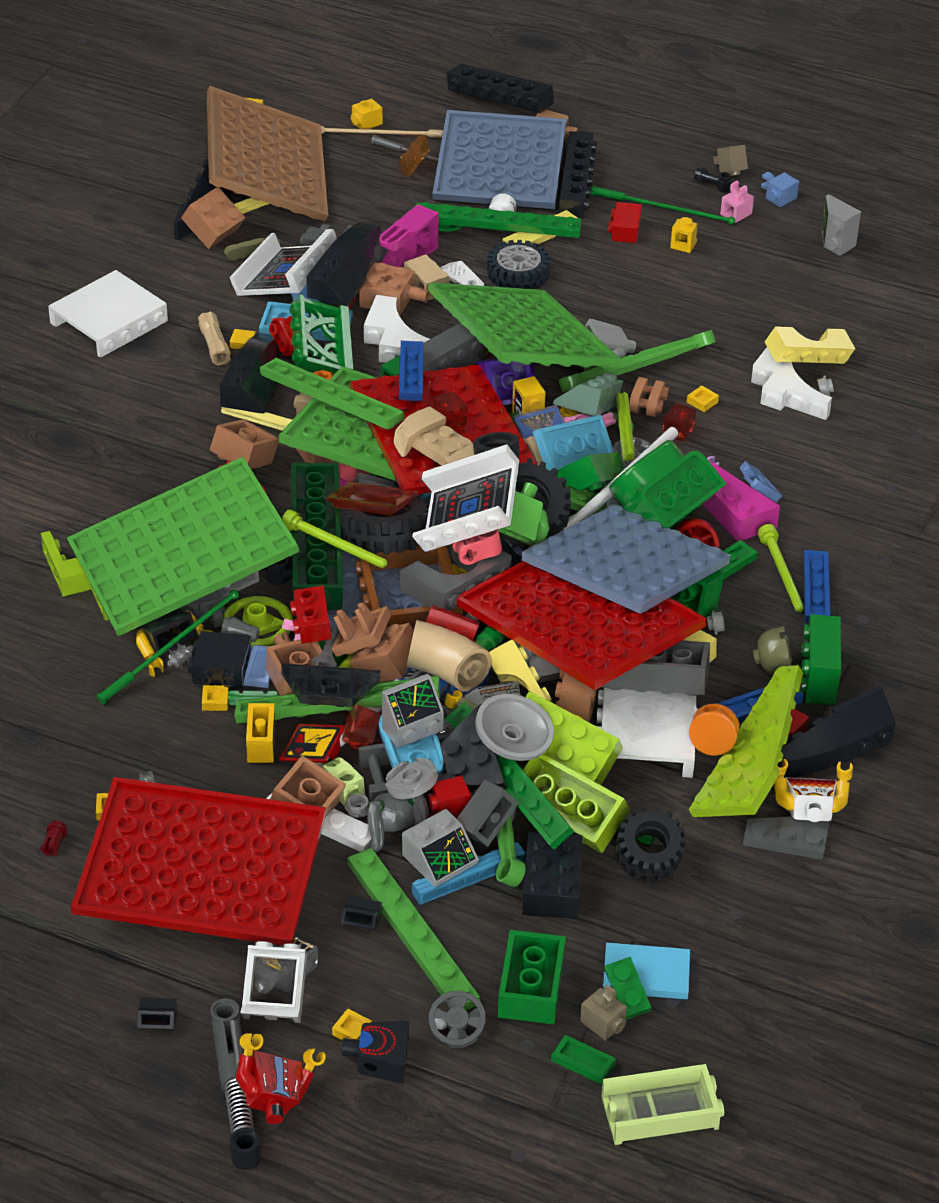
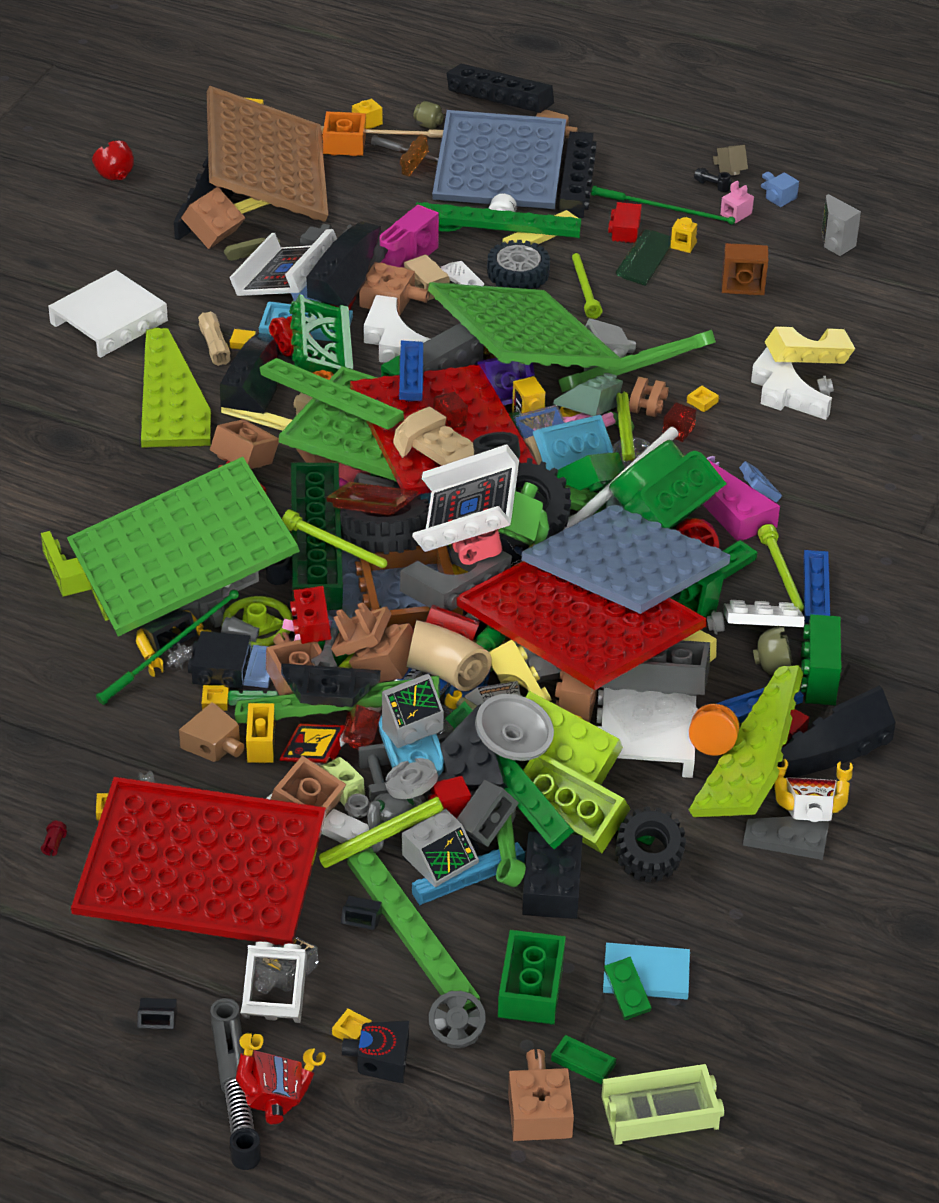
dark tan brick [580,984,626,1041] -> none
none -> red cylinder [92,140,134,180]
none -> lime wing [141,328,211,447]
none -> medium nougat torso [179,702,244,762]
none -> lime axle [319,797,443,868]
none -> orange brick [323,111,366,156]
none -> olive head [413,101,444,129]
none -> nougat brick [508,1049,574,1141]
none -> lime piece [572,253,602,319]
none -> clear green windscreen [616,229,671,286]
none -> dark orange brick [722,243,768,295]
none -> white plate [723,600,804,627]

